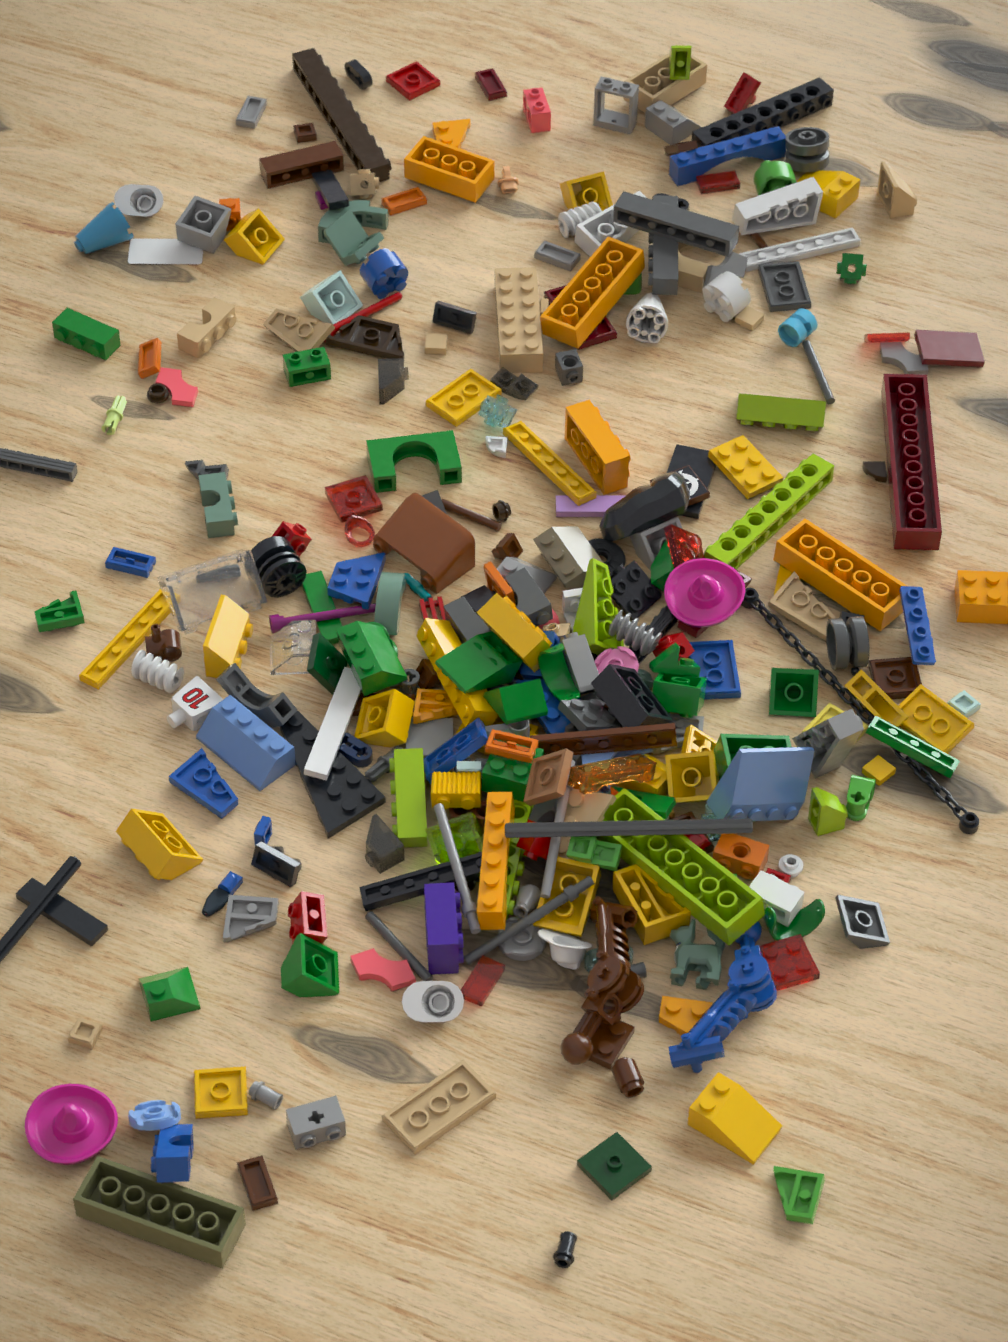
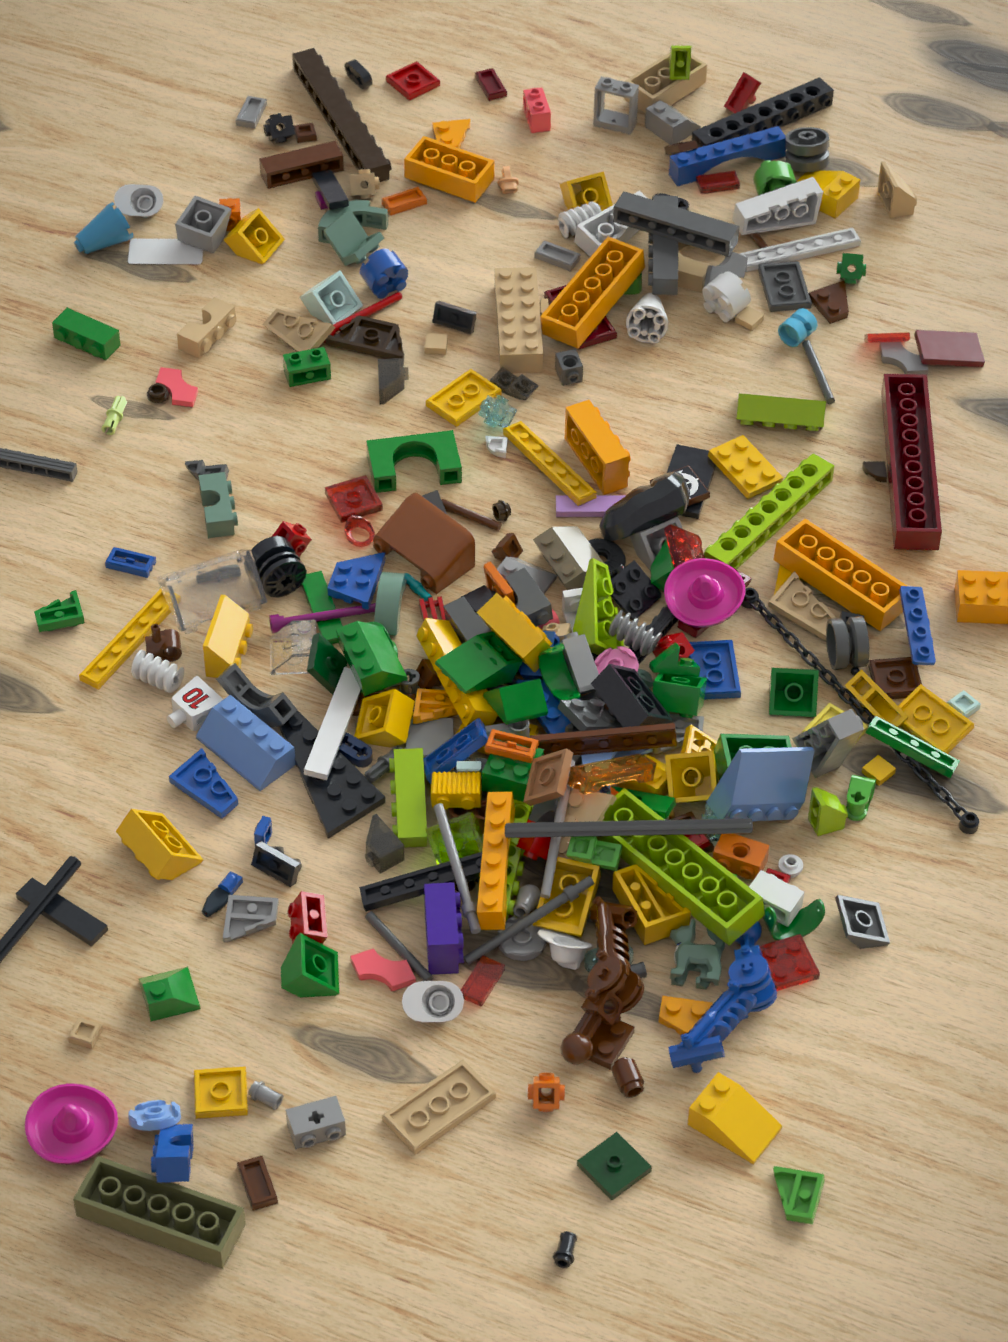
orange tile [138,338,162,379] -> none
none -> black brick [263,113,295,143]
none -> orange brick [528,1072,565,1112]
none -> reddish brown wing [809,280,849,324]

